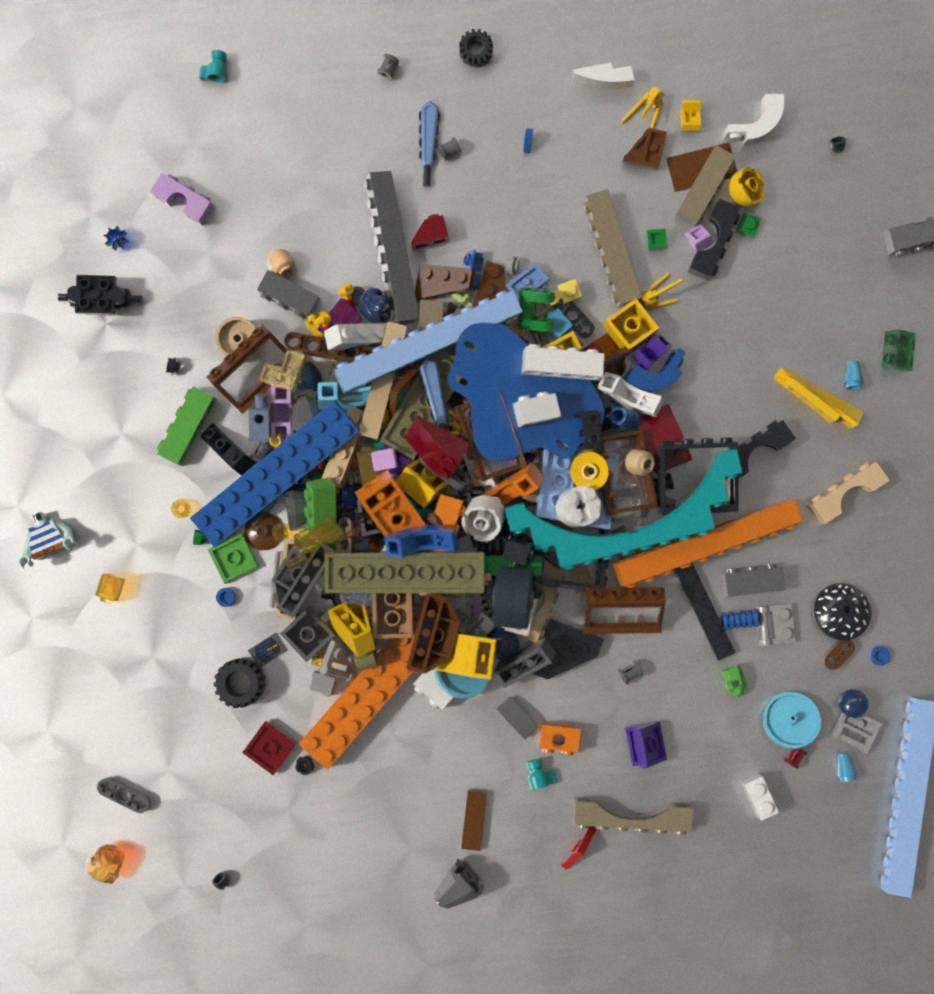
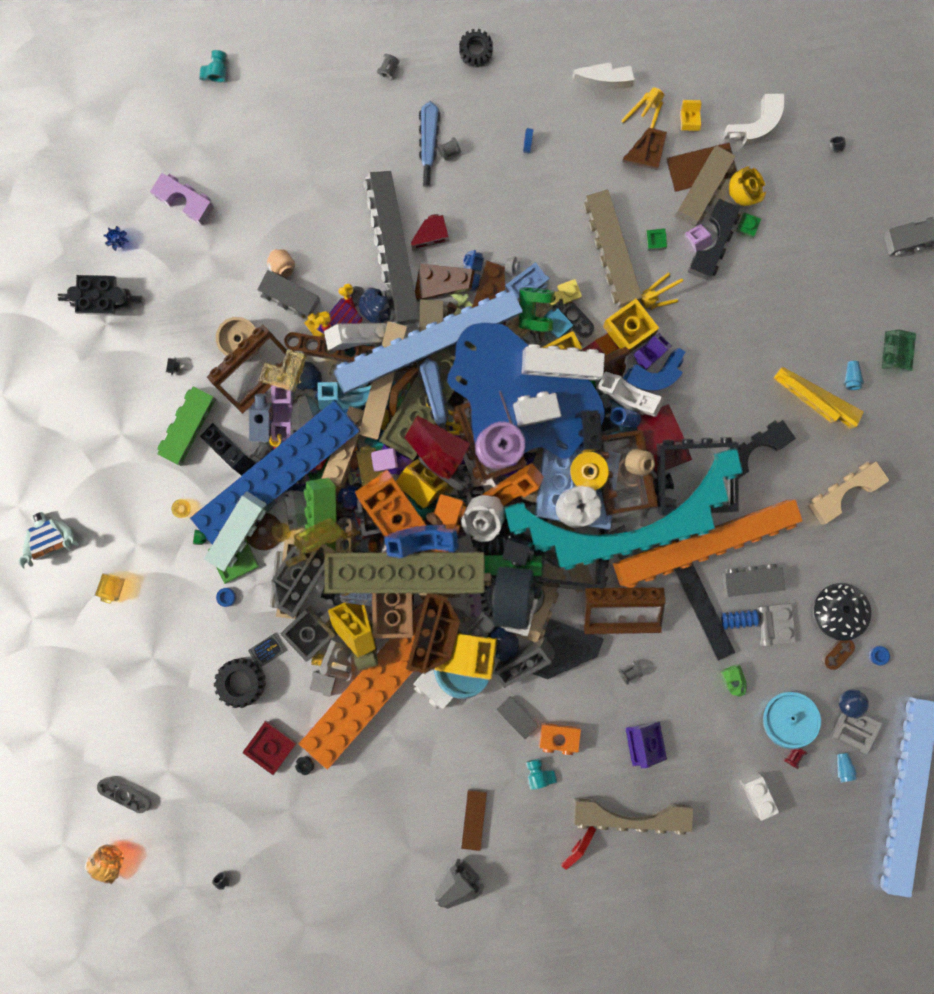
none -> light aqua brick [204,492,266,571]
none -> lavender wheel [475,422,525,469]

